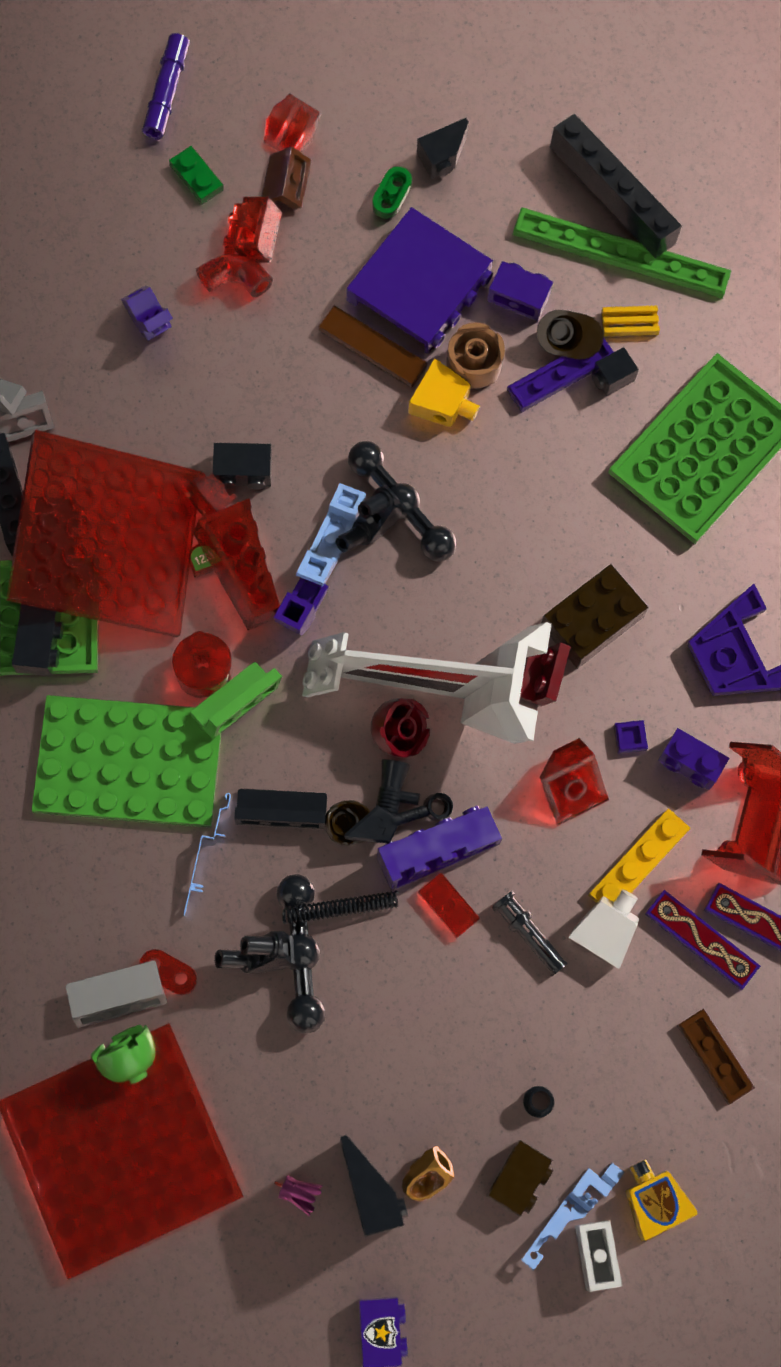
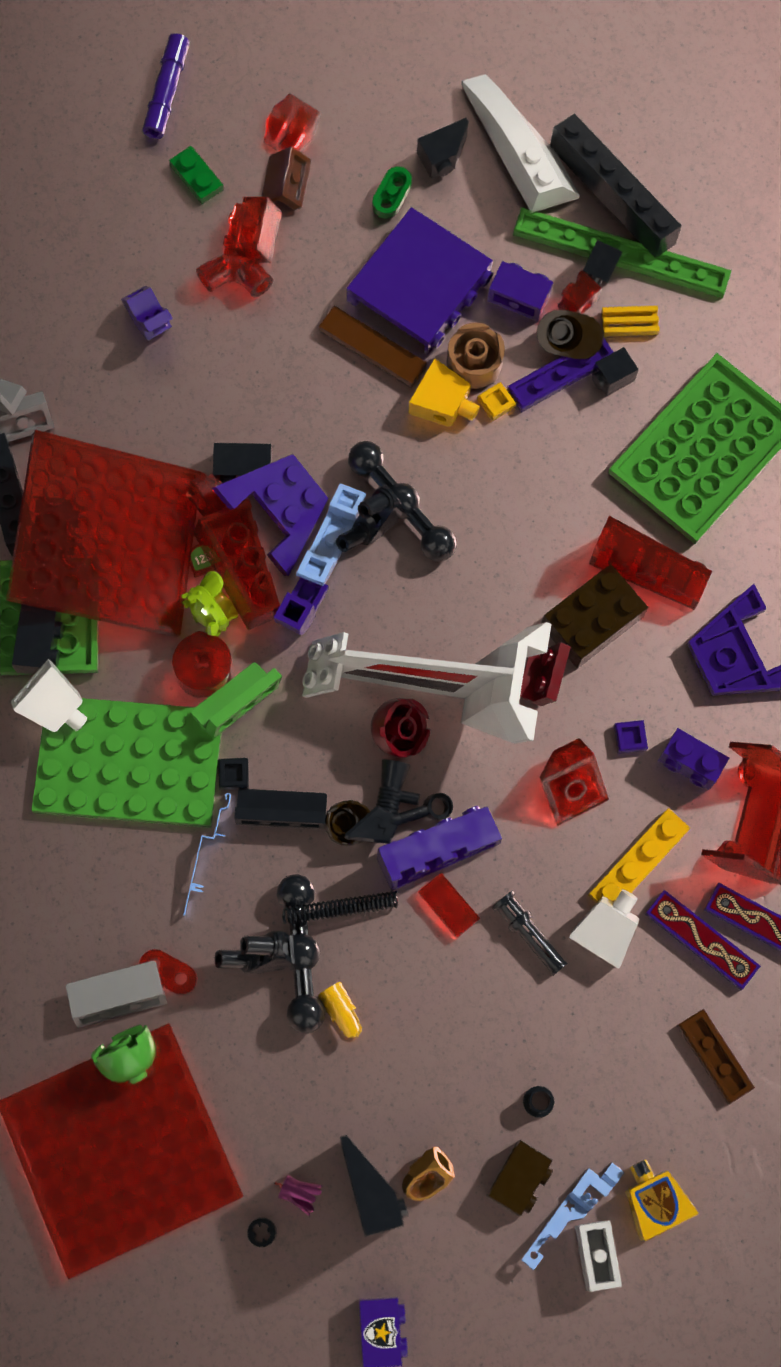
none -> white torso [11,659,87,732]
none -> lime hair [181,571,239,639]
none -> dark purple wing [212,454,329,576]
none -> black tile [218,758,249,790]
none -> black bush [247,1218,277,1247]
none -> yellow hinge [317,982,363,1038]
none -> white wedge [461,74,580,213]
none -> yellow tile [477,382,516,421]
none -> clear red brick [557,270,602,314]
none -> black brick [583,240,623,286]
none -> clear red wedge [589,515,712,610]

